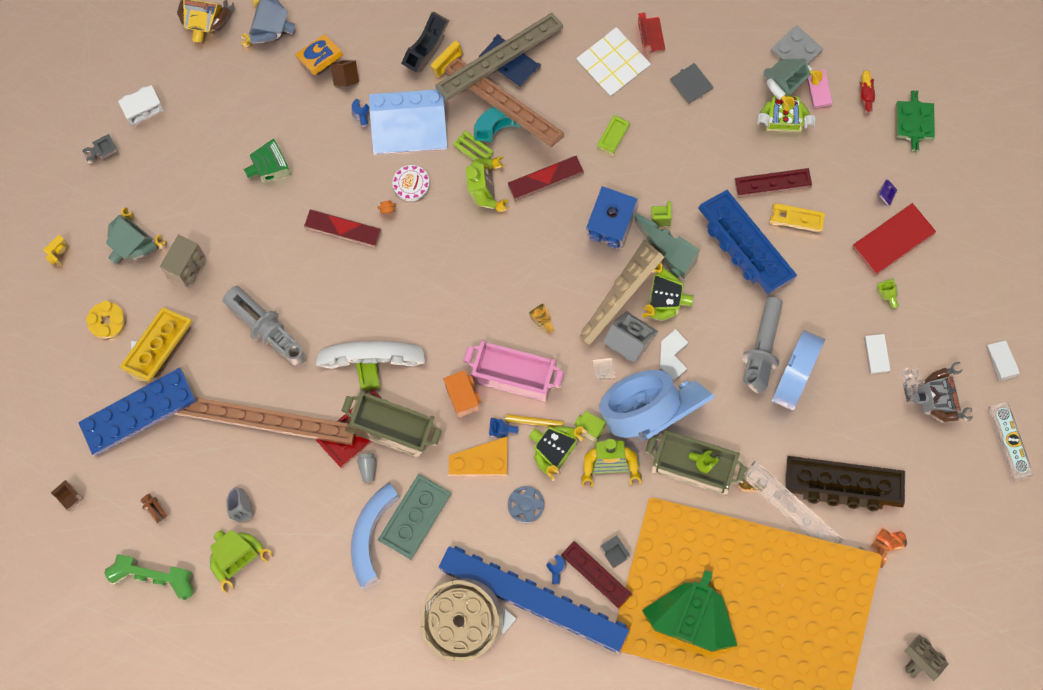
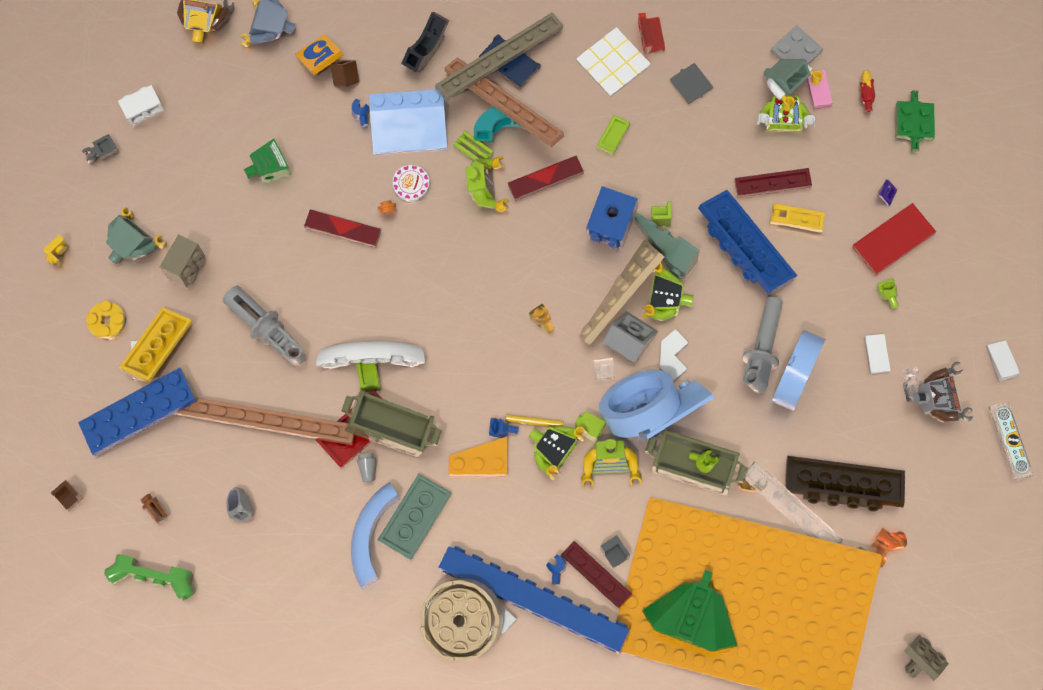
lime torso [210,530,272,593] -> none
yellow tile [430,40,463,78] -> none
orange brick [443,370,482,418] -> none
bright pink container [463,340,564,402] -> none
sand blue wheel [508,486,544,523] -> none

